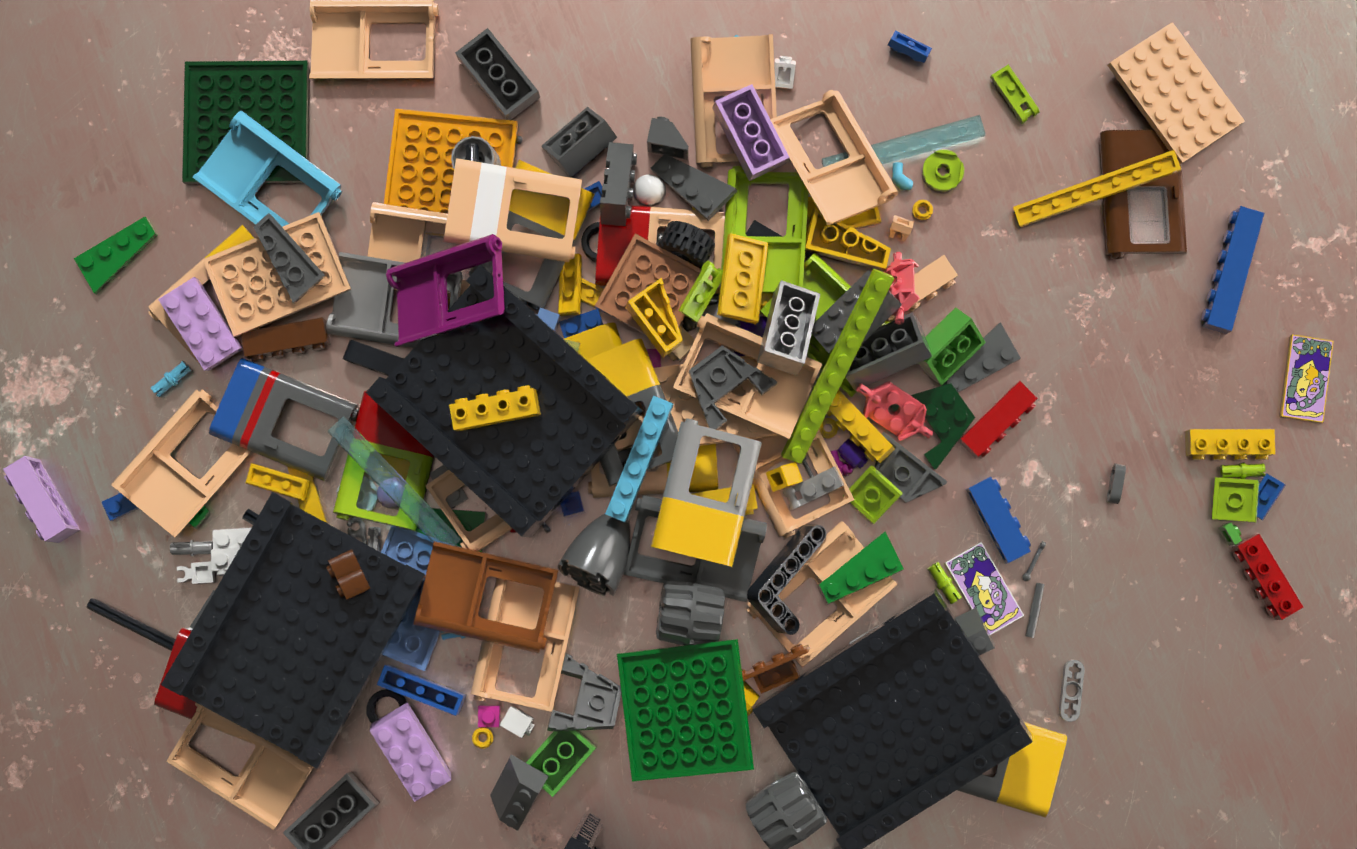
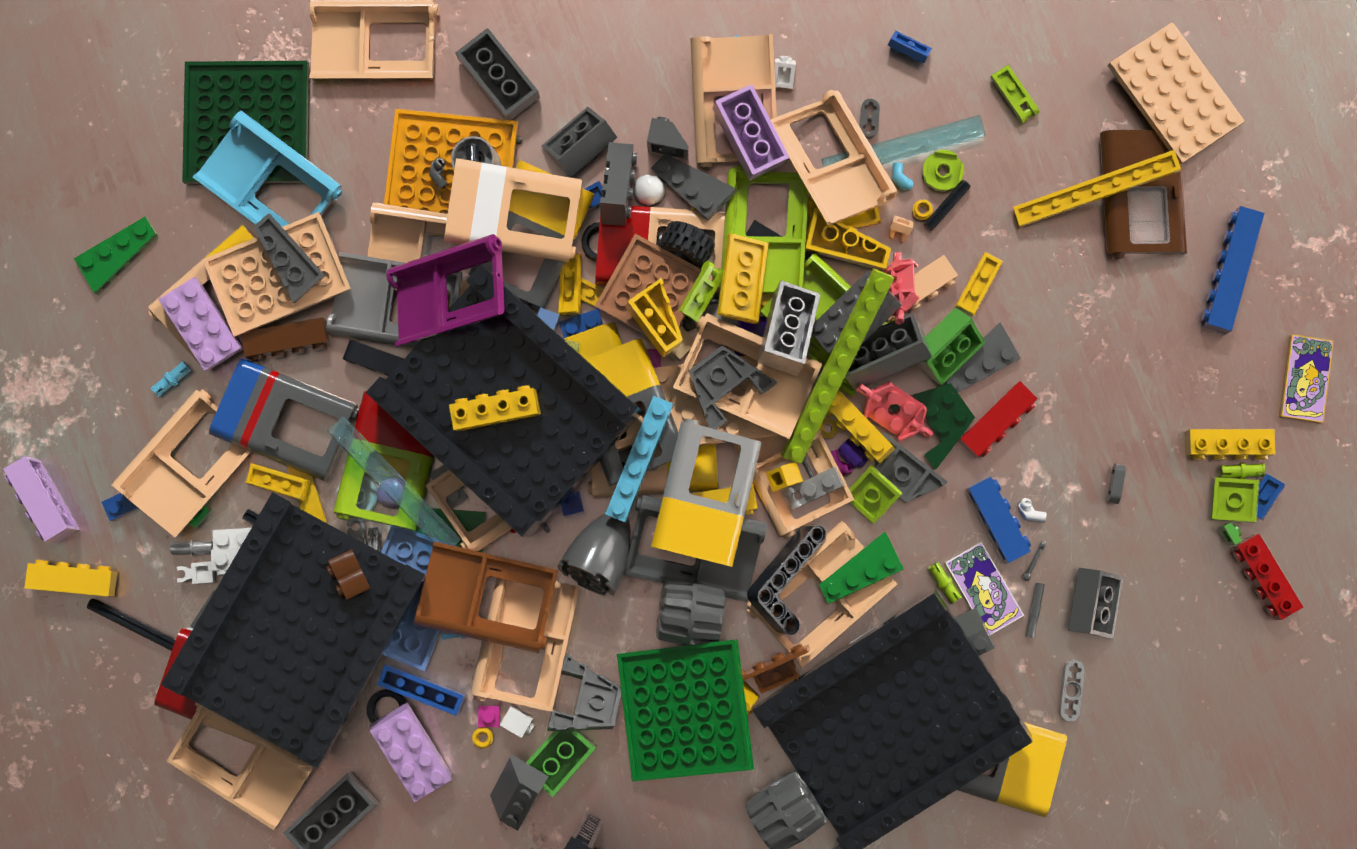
none -> yellow brick [24,560,118,597]
none -> dark grey arm [429,158,448,190]
none -> dark grey beam [859,99,880,139]
none -> black axle [924,180,971,231]
none -> yellow tile [955,252,1003,316]
none -> white arm [1019,498,1046,523]
none -> dark grey slope [1069,568,1124,639]

